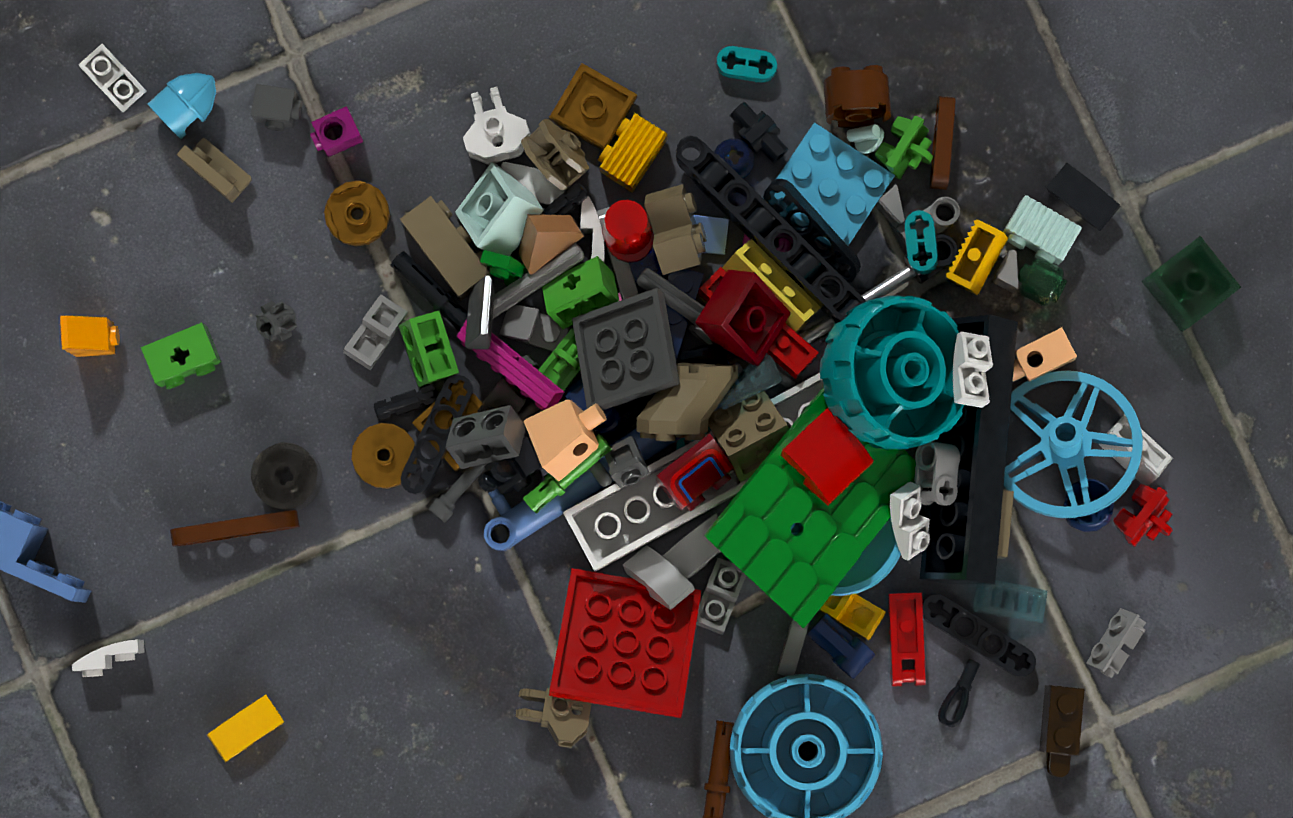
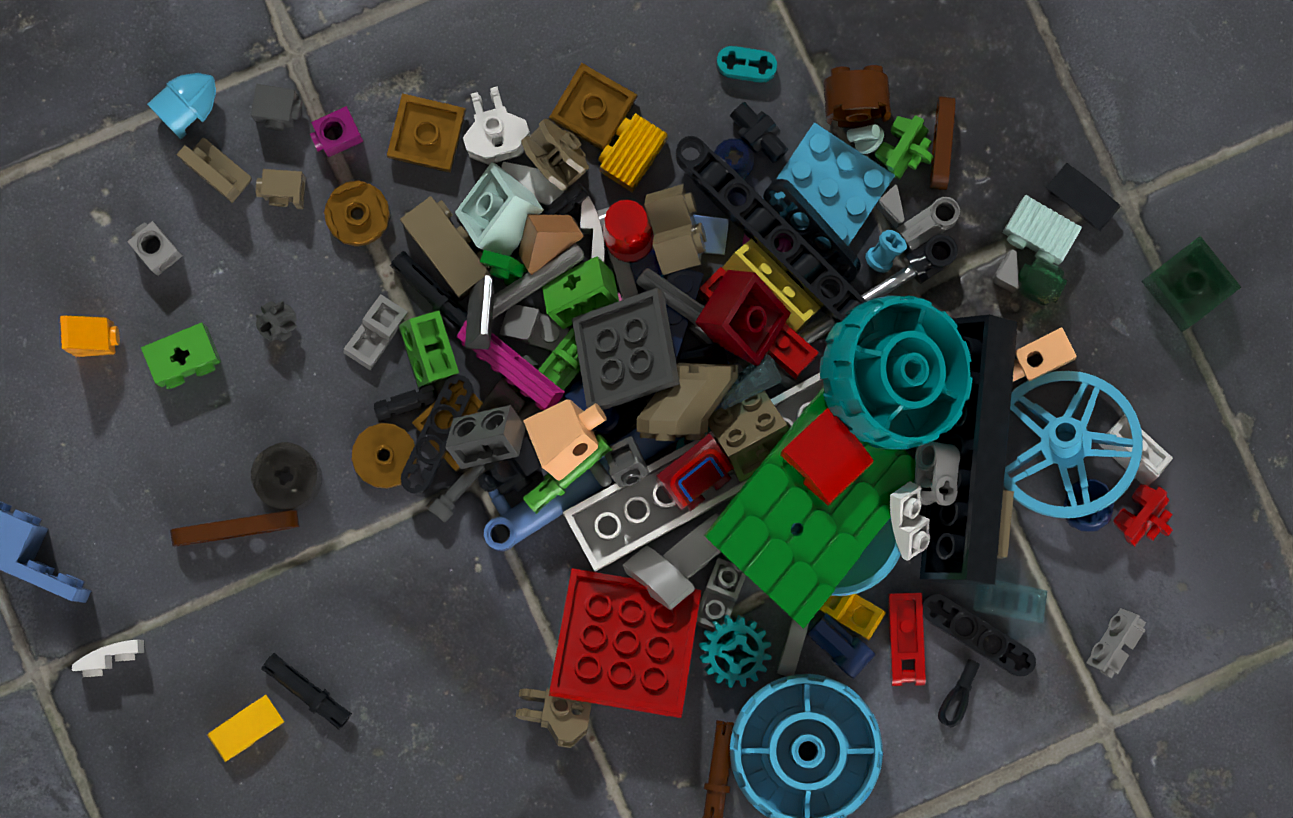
white slope [78,44,147,112] -> none
teal beam [905,210,938,274] -> none
yellow brick [946,220,1008,295] -> none
white slope [953,332,993,408] -> none
dark brown brick [1039,685,1085,777] -> none
none -> light grey brick [127,221,183,276]
none -> dark tan brick [256,169,306,209]
none -> black pin [261,653,352,730]
none -> pearl gold plate [387,93,466,173]
none -> teal gear [699,615,772,688]
none -> medium azure bush [865,230,907,273]

